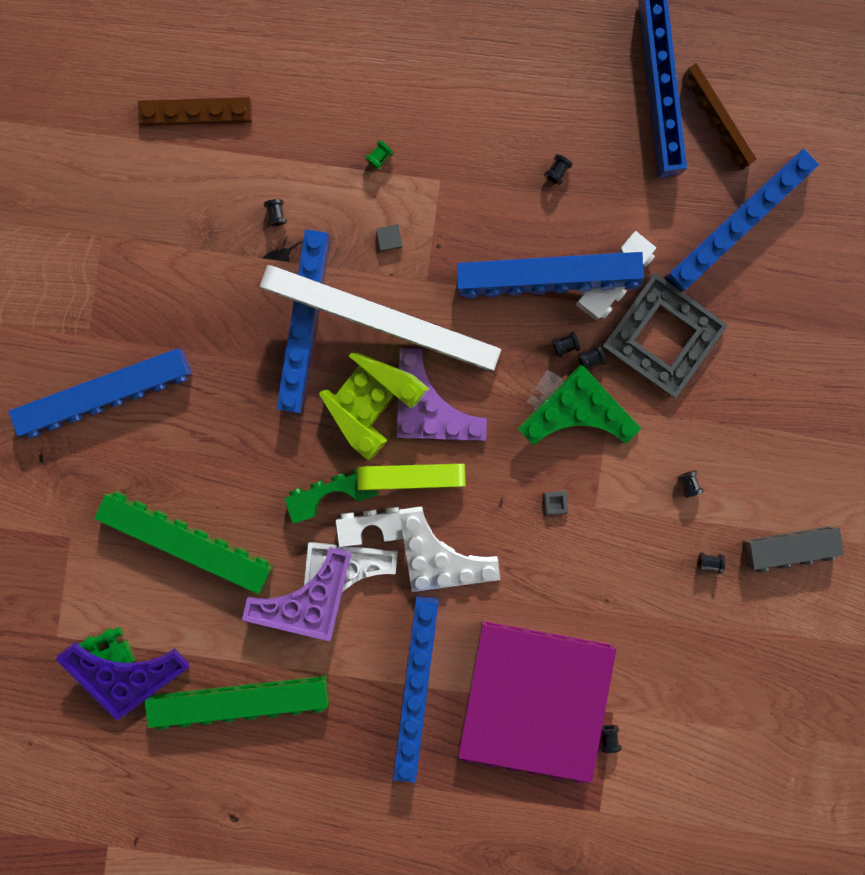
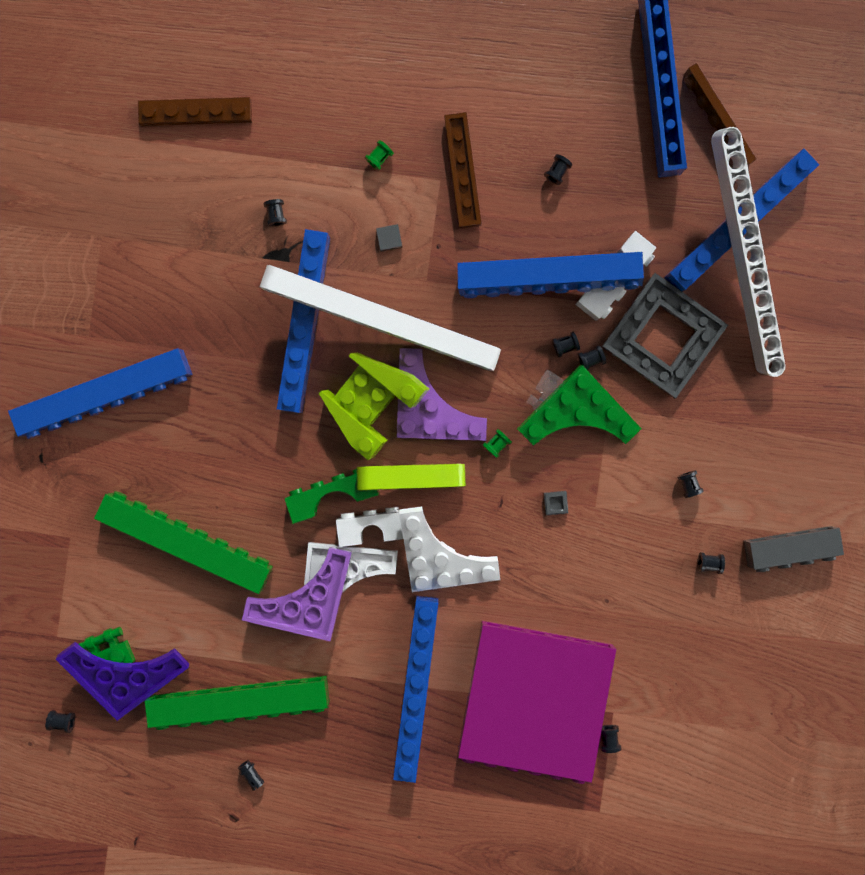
none -> black bush [45,710,76,733]
none -> black pin [238,760,265,791]
none -> reddish brown plate [444,112,482,229]
none -> green bush [483,429,512,458]
none -> white beam [711,127,785,377]

